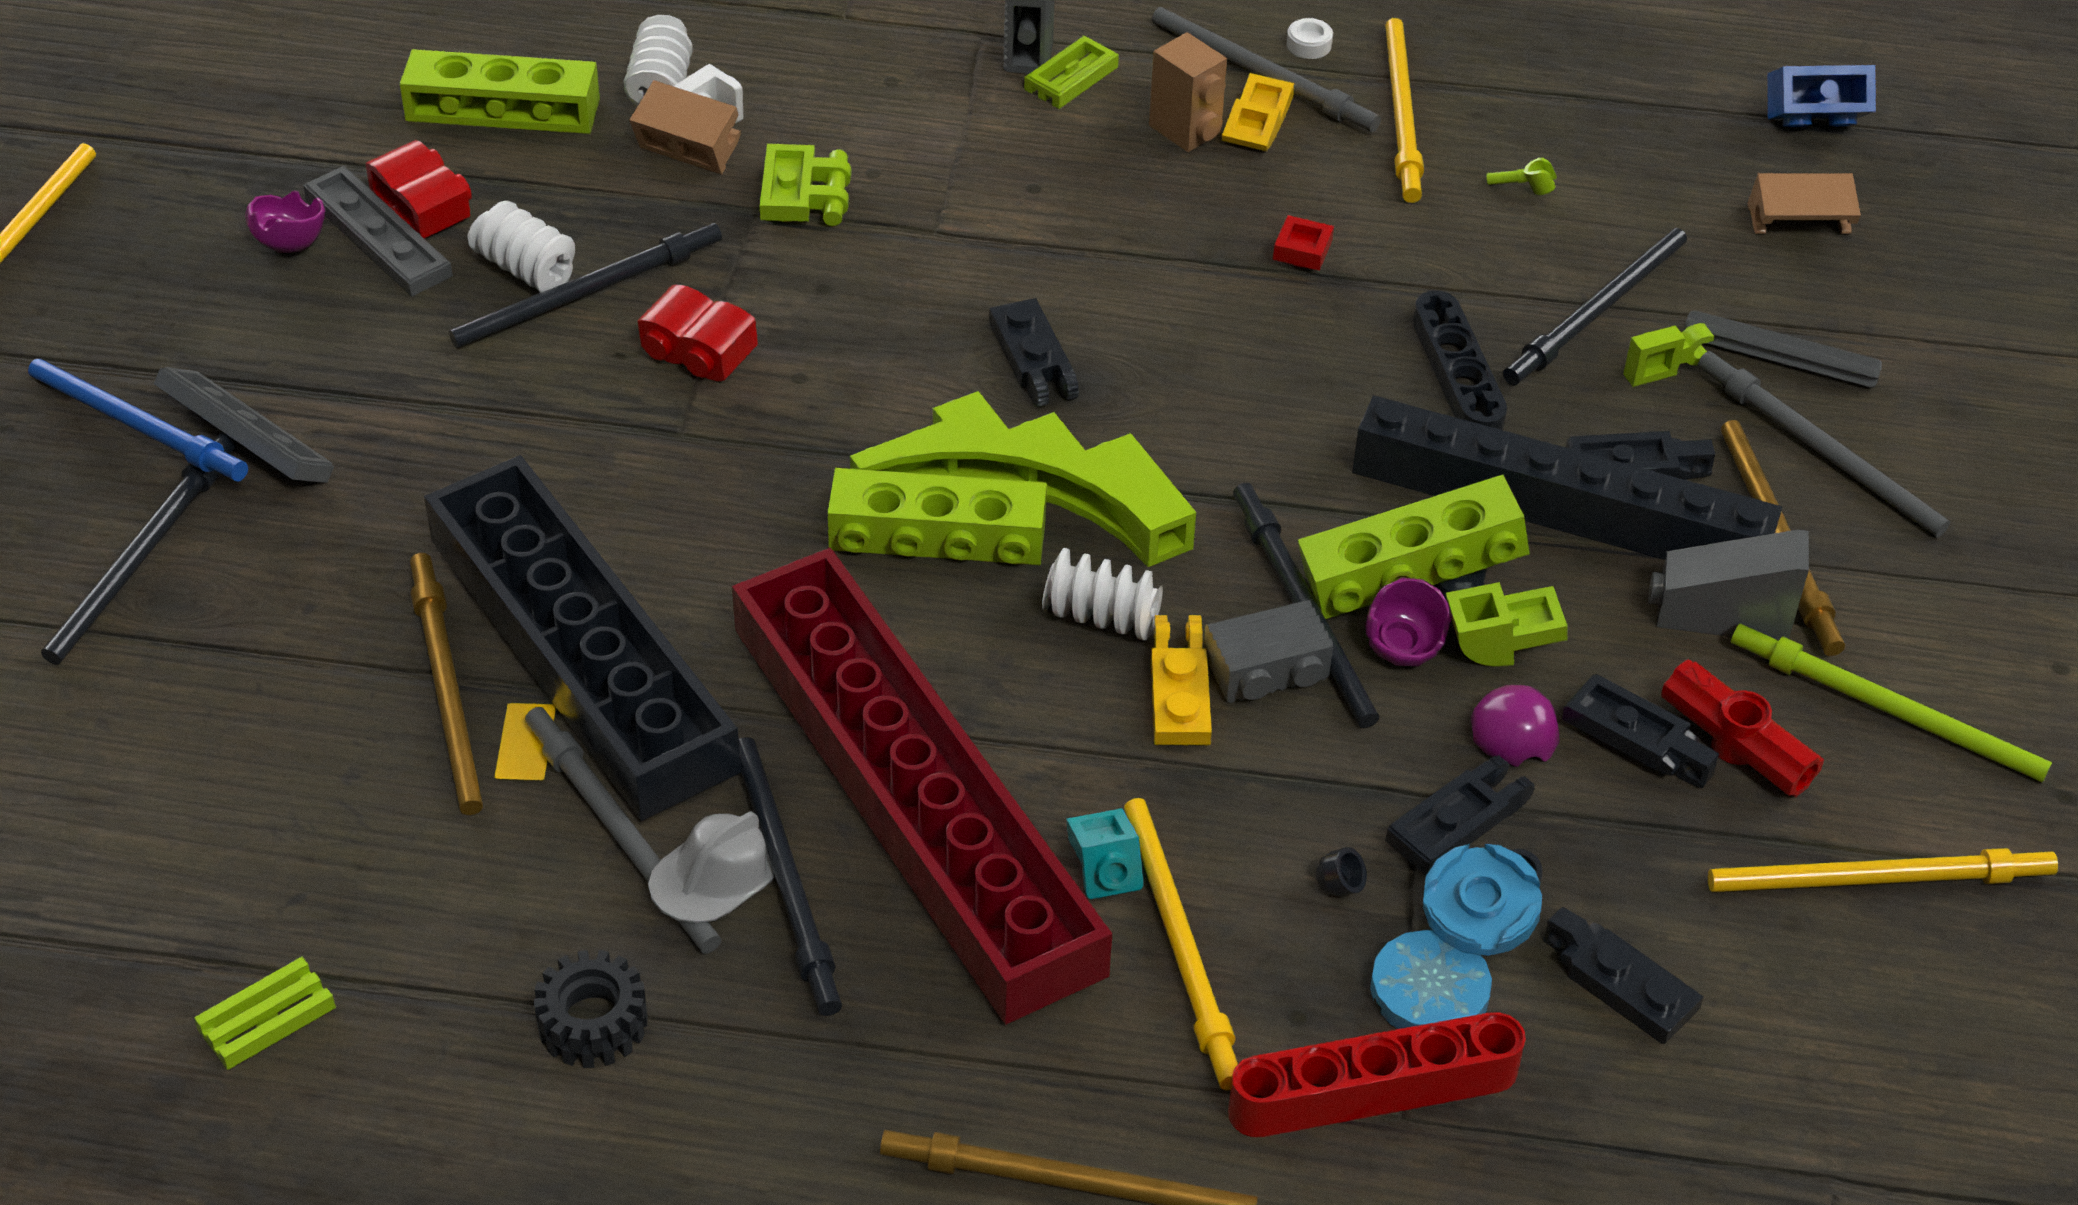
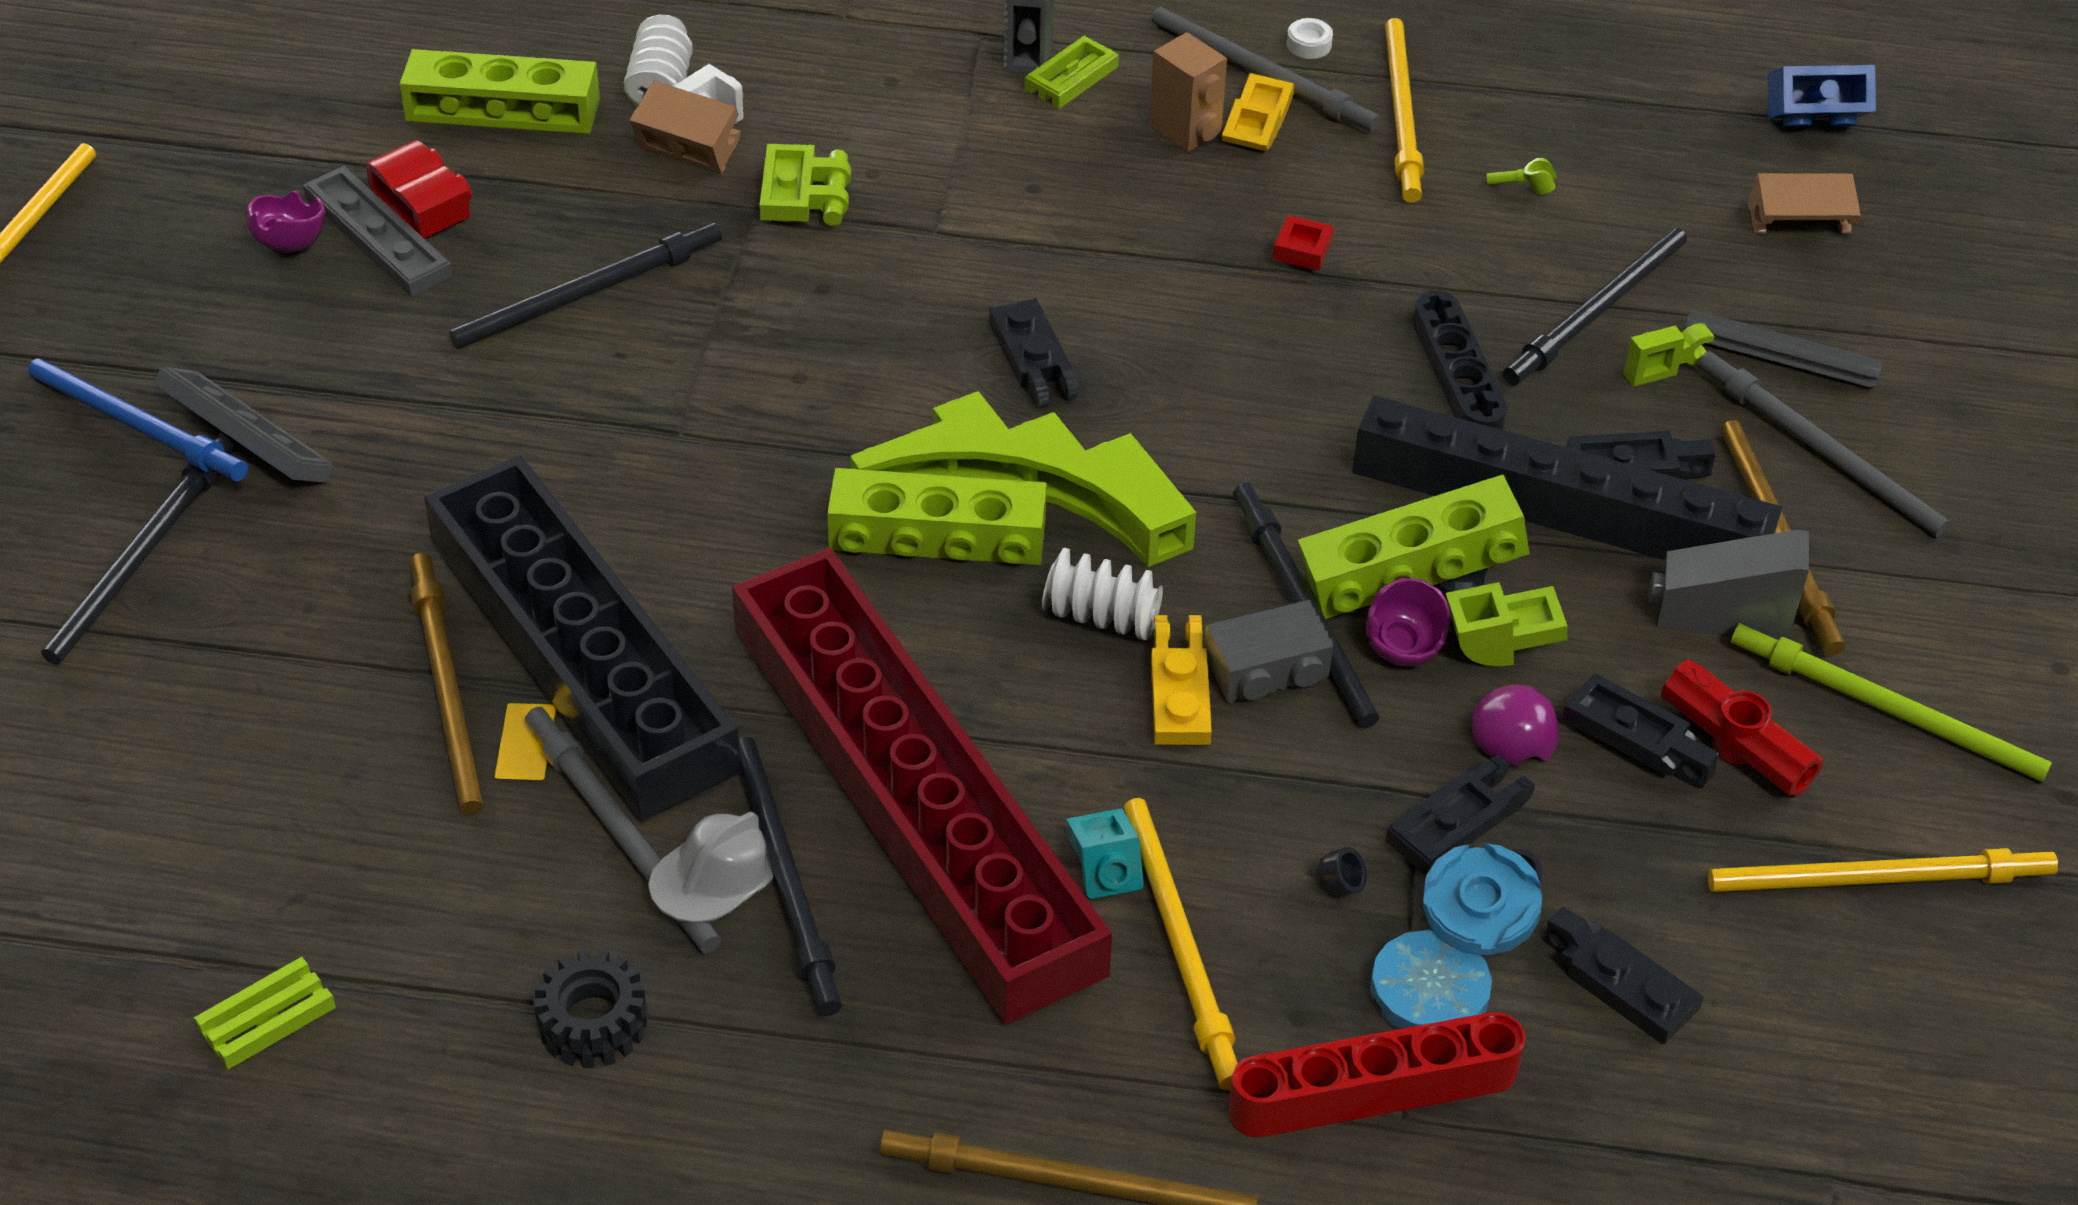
white piece [467,200,575,292] -> none
red brick [637,285,758,381] -> none

